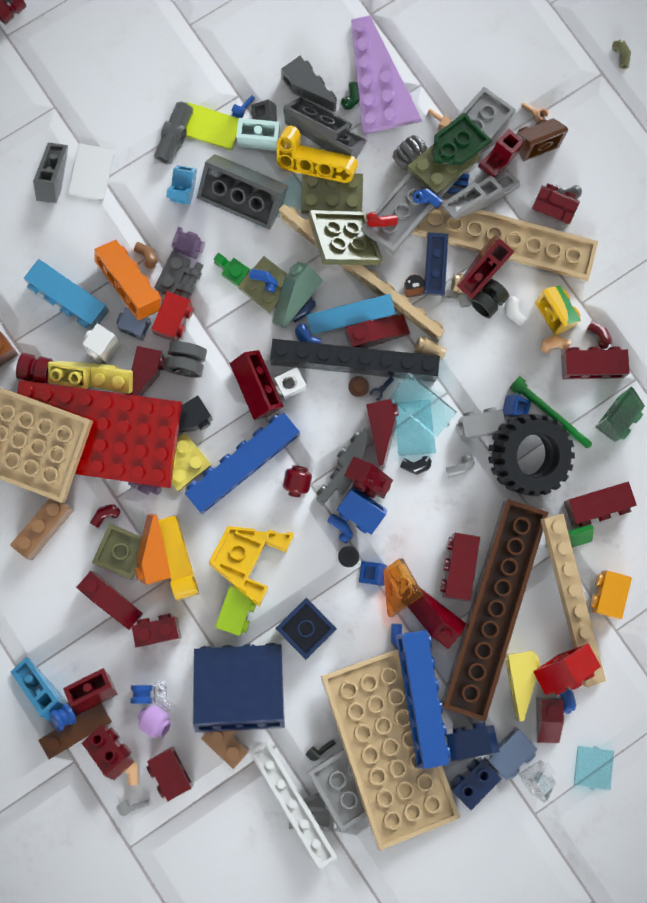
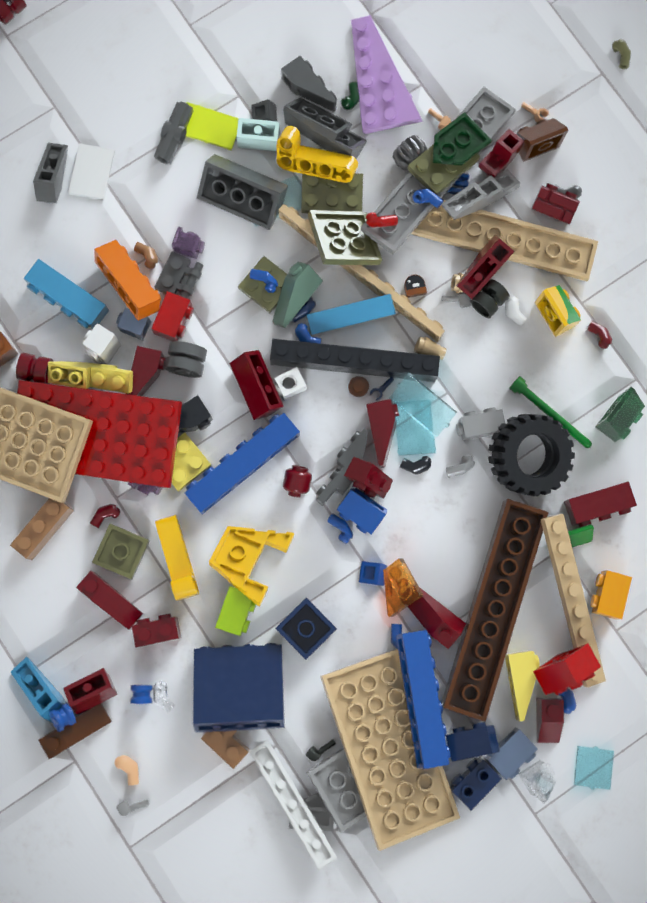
dark red brick [81,725,134,780] -> none
orange slope [135,513,171,585] -> none
lavender head [138,705,171,738] -> none
dark red brick [146,746,193,802] -> none
dark azure brick [166,165,197,205] -> none
green plate [213,253,250,287] -> none
blue hand [231,95,255,118] -> none
black plate [338,546,359,568] -> none
dark red slope [345,314,410,348] -> none
dark blue tile [424,232,448,296] -> none
dark red brick [440,532,480,601] -> none
blue slope [503,395,531,417] -> none
light nougat arm [540,335,571,354] -> none
dark red brick [561,346,630,379] -> none

